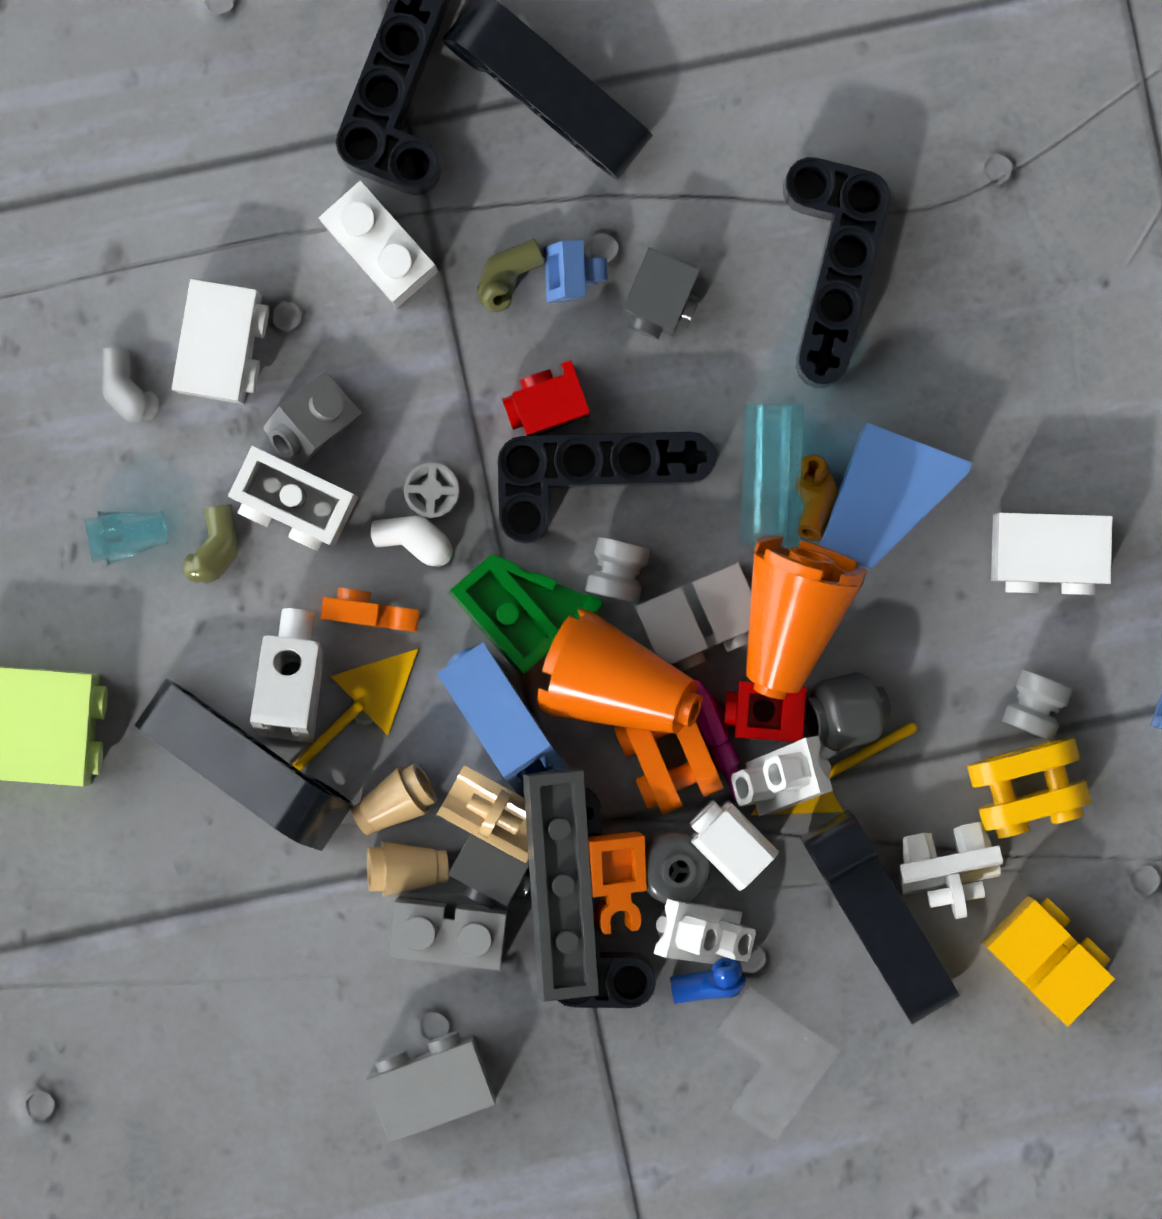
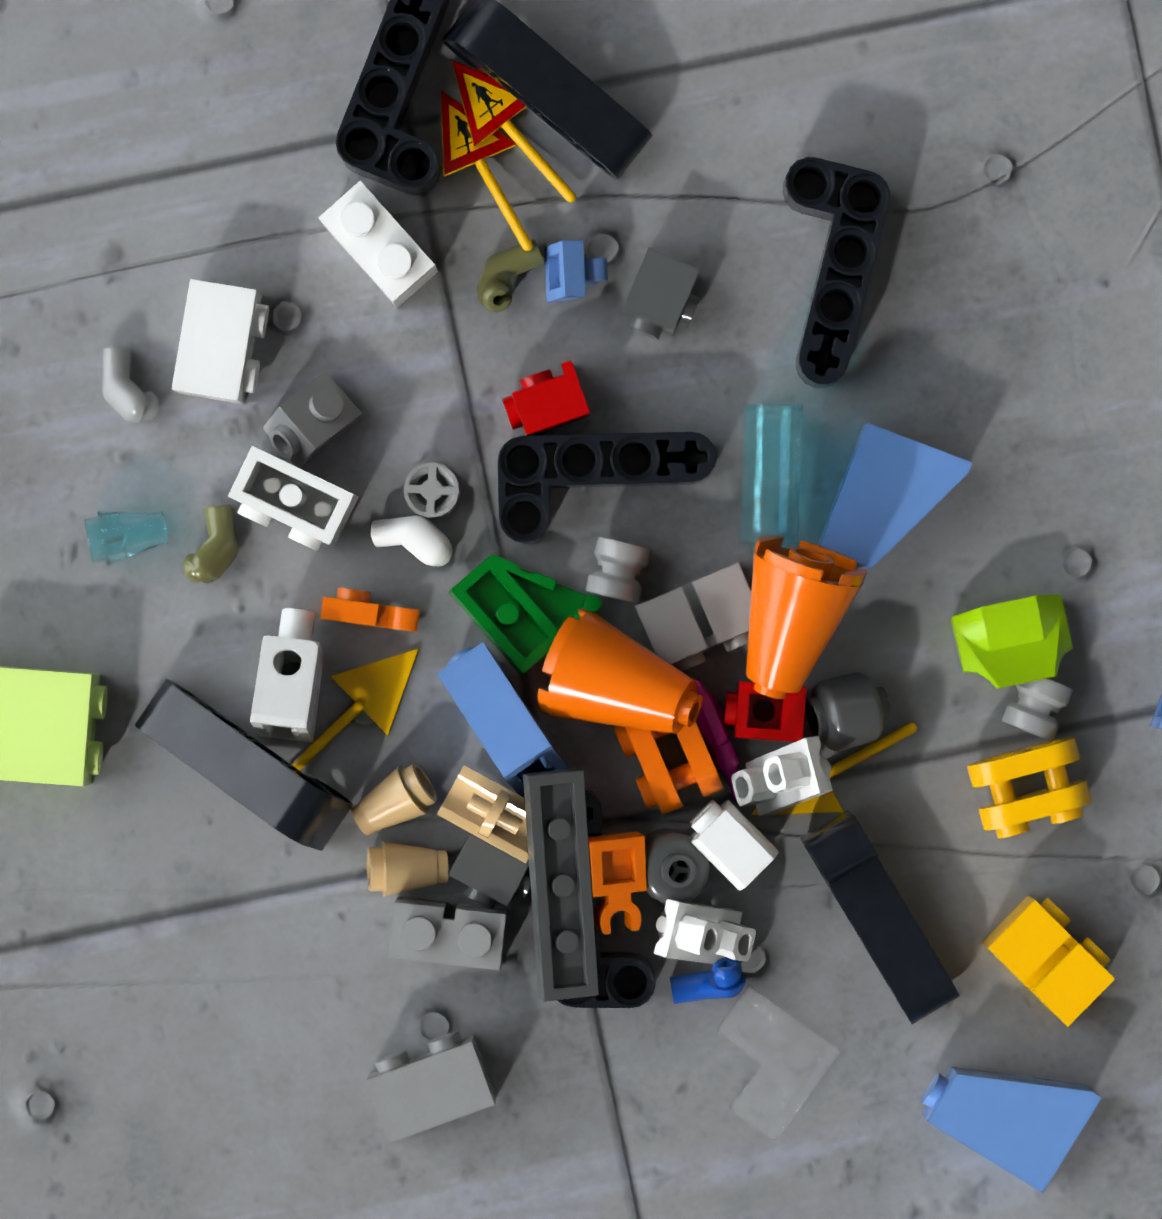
orange arm [794,454,838,541] -> none
white hips [899,822,1003,919] -> none
white brick [991,513,1113,595] -> none
none -> piece [440,91,533,251]
none -> piece [452,61,576,203]
none -> medium blue slope [921,1067,1102,1193]
none -> lime slope [951,594,1073,689]

